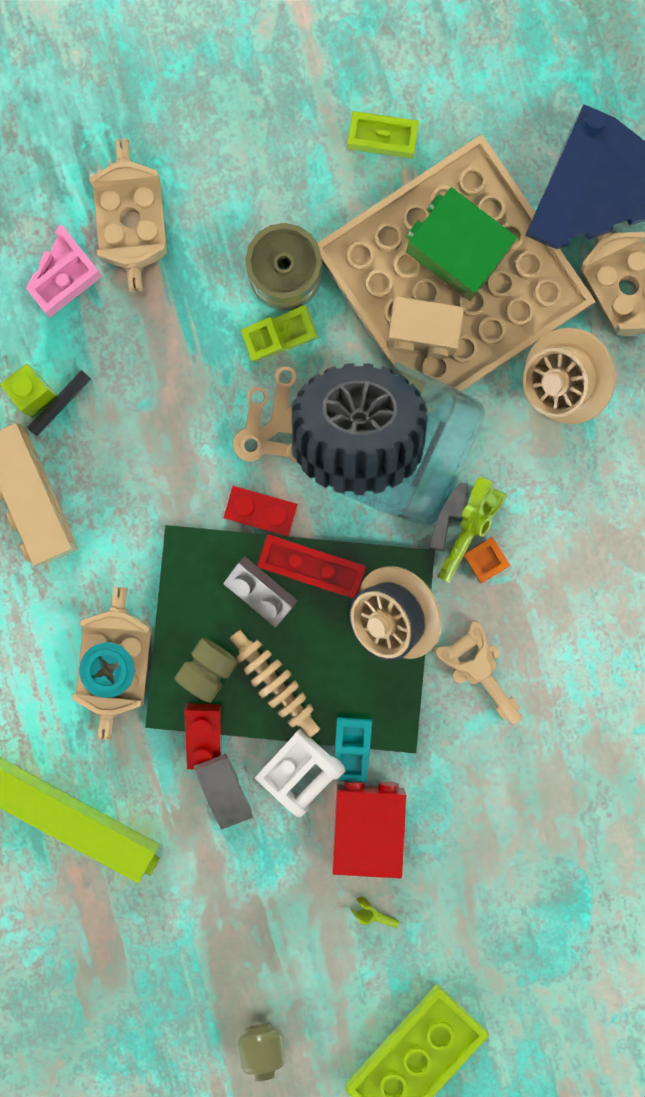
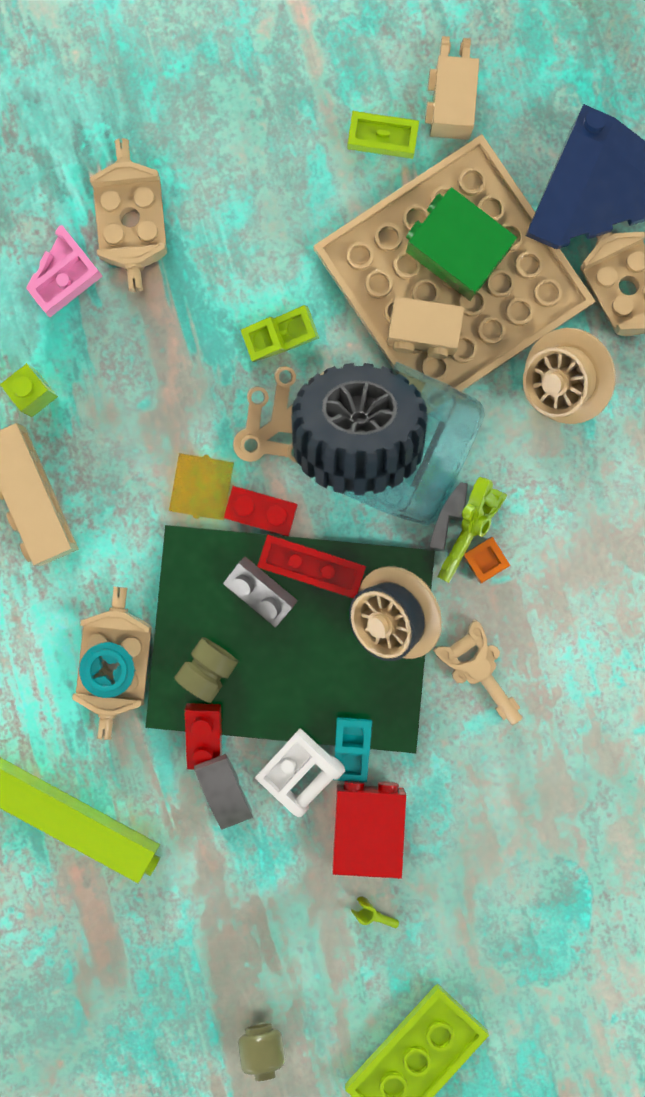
black piece [27,370,91,436] -> none
tan piece [230,630,320,738] -> none
olive wheel [245,223,322,311] -> none
none -> clear yellow piece [169,453,234,521]
none -> tan hinge [425,36,480,140]

